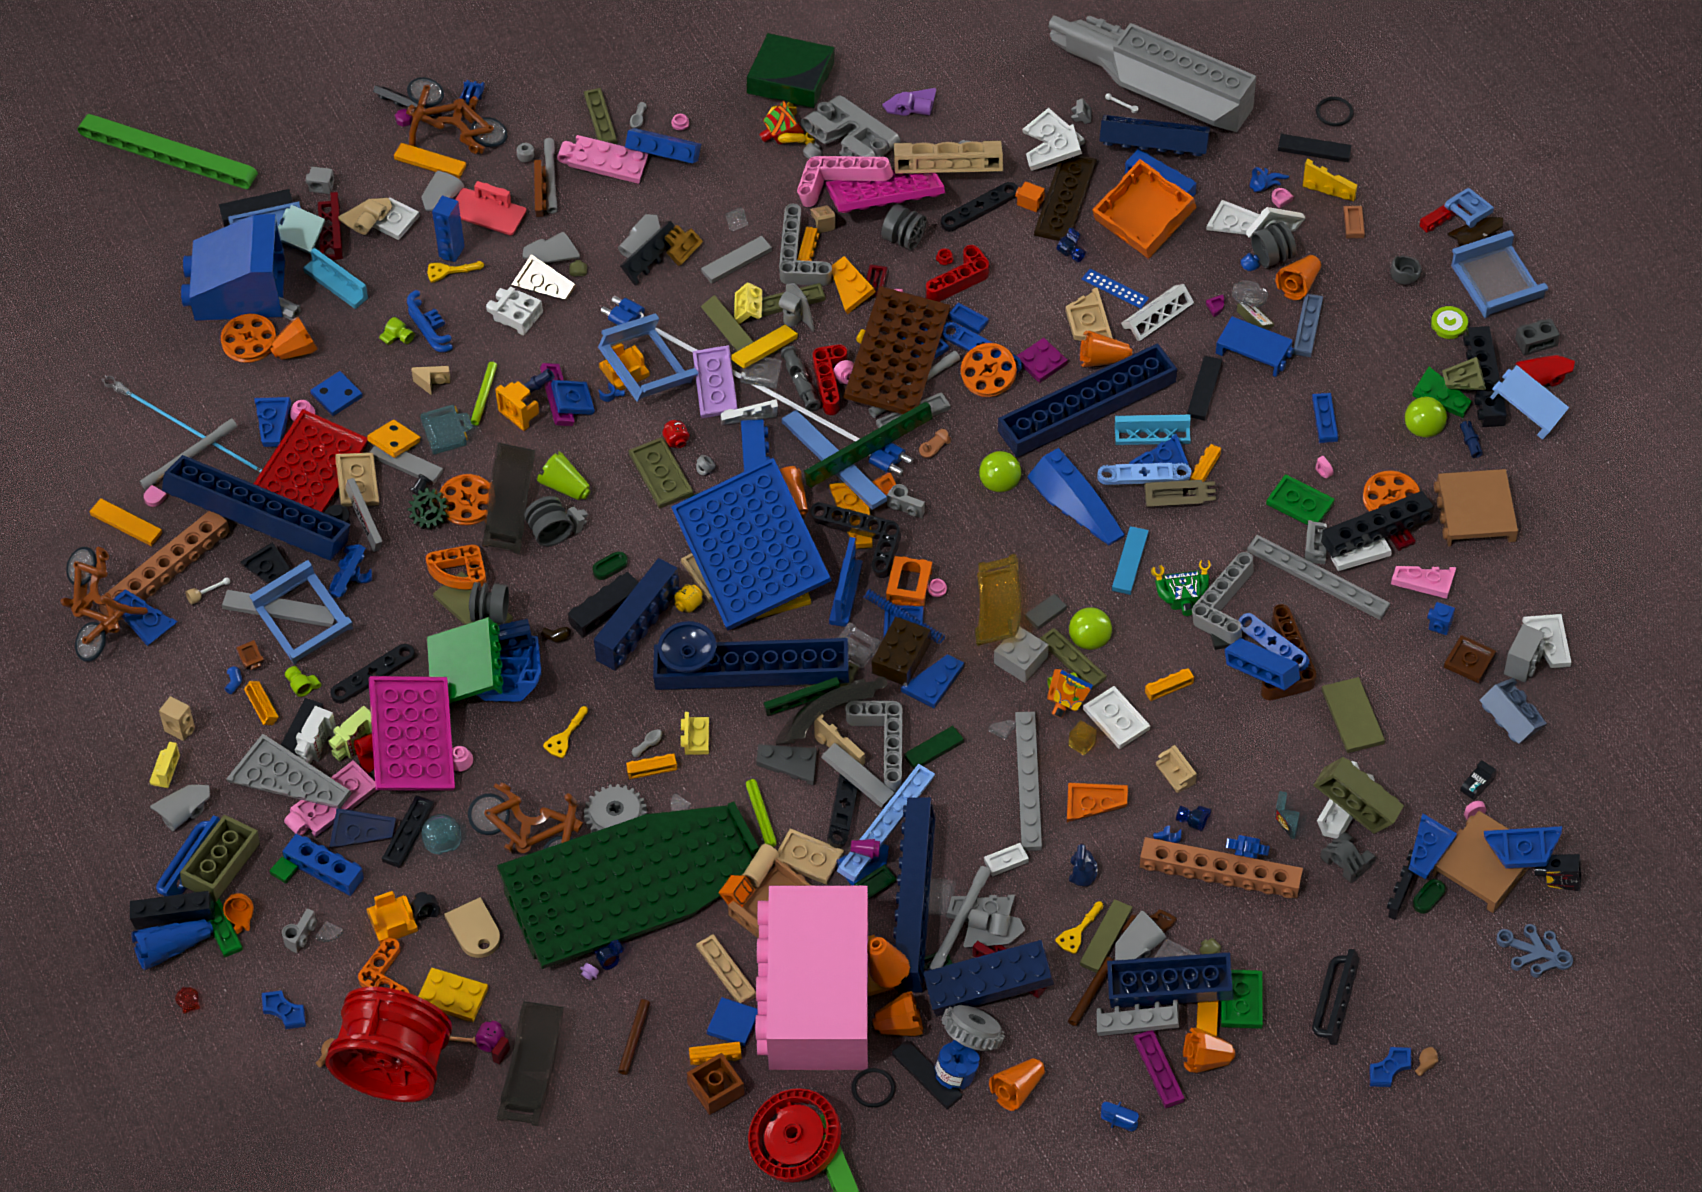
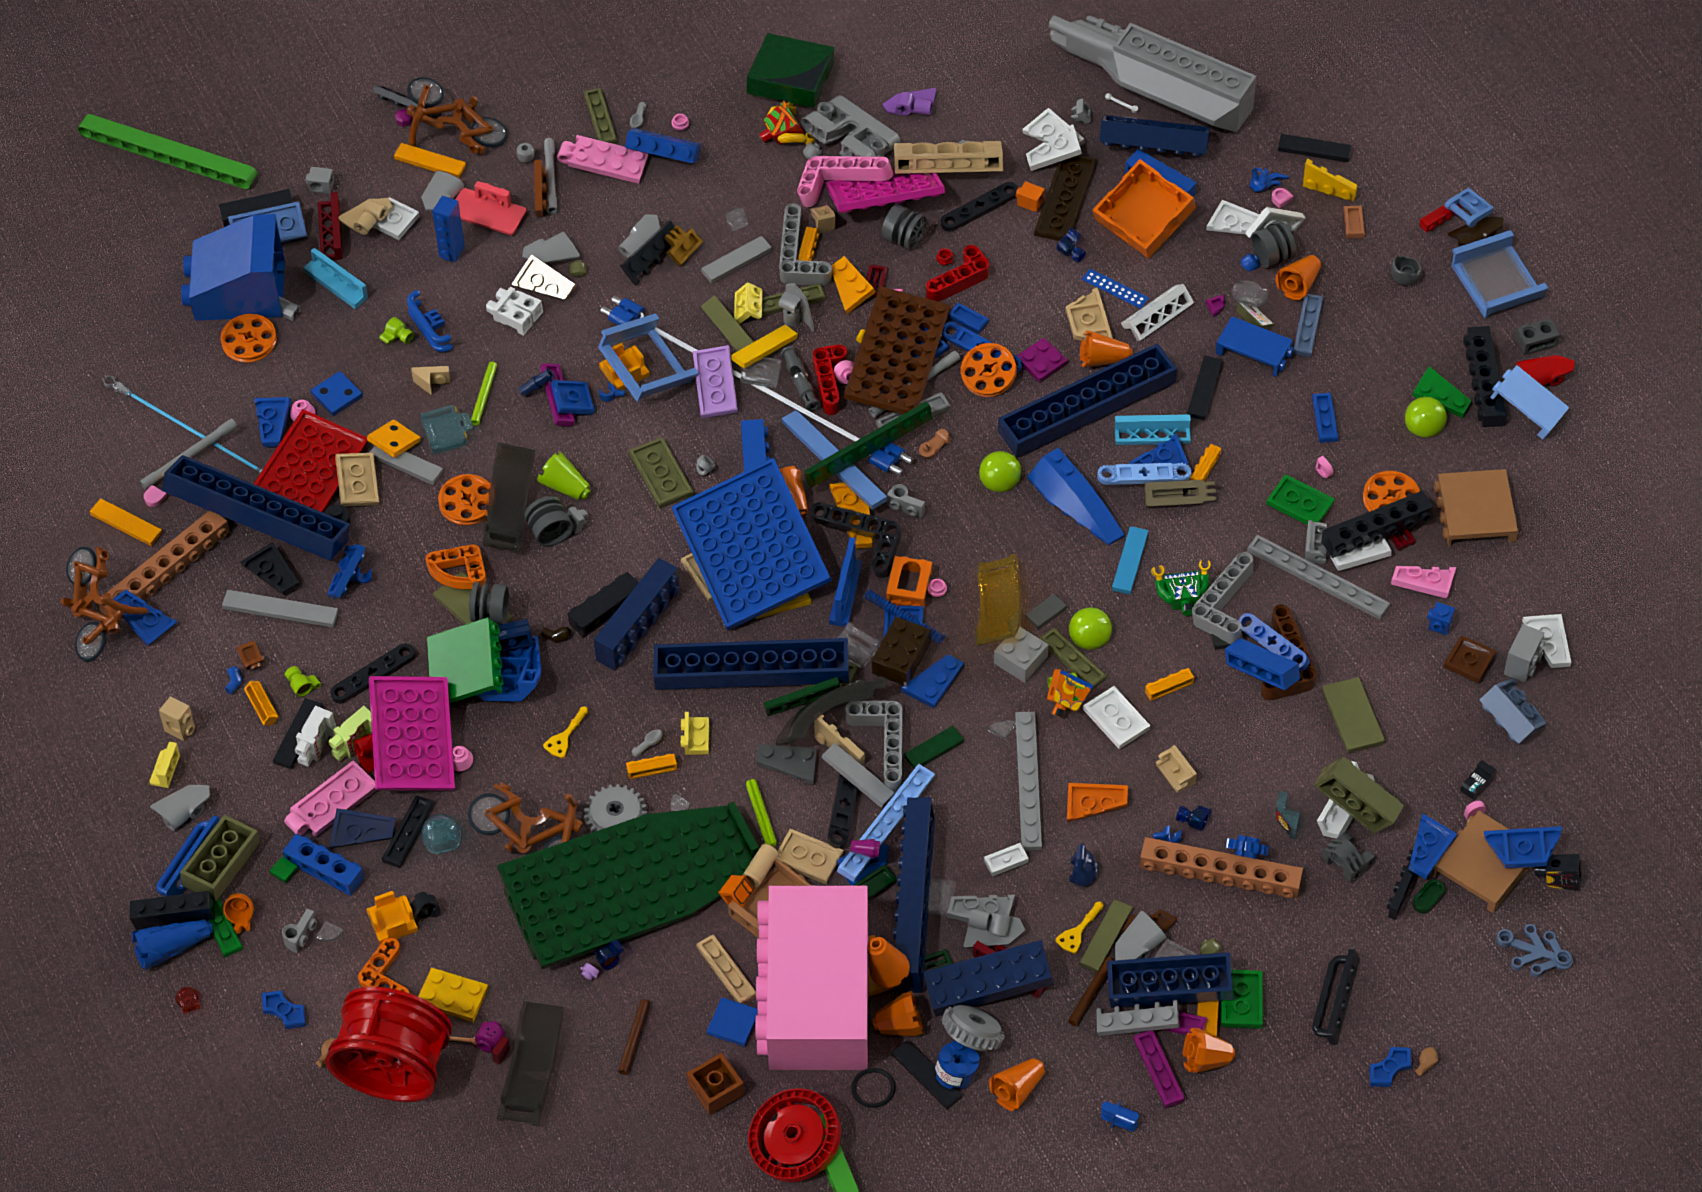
hinge [185,577,230,605] -> none
light grey wing [226,734,352,809] -> none
medium blue piece [249,560,353,664] -> none
orange cone [270,317,318,360] -> none
light aqua brick [278,205,325,254] -> none
light grey tile [345,478,382,552] -> none
dark green gear [407,488,450,530] -> none
black bush [409,473,433,496] -> none
yellow piece [427,261,484,283] -> none
tan tile [444,897,500,958] -> none
blue arm [459,80,485,105] -> none
light orange panel [495,381,539,431] -> none
dark green tile [592,552,628,580] -> none
dark blue dish [658,621,716,673] -> none
red head [662,420,690,448] -> none
yellow head [674,585,703,613] -> none
light orange piece [689,1042,742,1065] -> none
white wing [720,399,778,425] -> none
orange tile [872,472,896,496] -> none
light grey piece [928,866,991,970] -> none
clear yellow brick [1069,720,1097,756] -> none
black tyre [1316,97,1353,126] -> none
lime tile [1431,306,1468,339] -> none
olive wing [1442,357,1486,390] -> none
dark blue pin [1460,421,1483,458] -> none
none -> magenta tile [1163,1012,1208,1035]

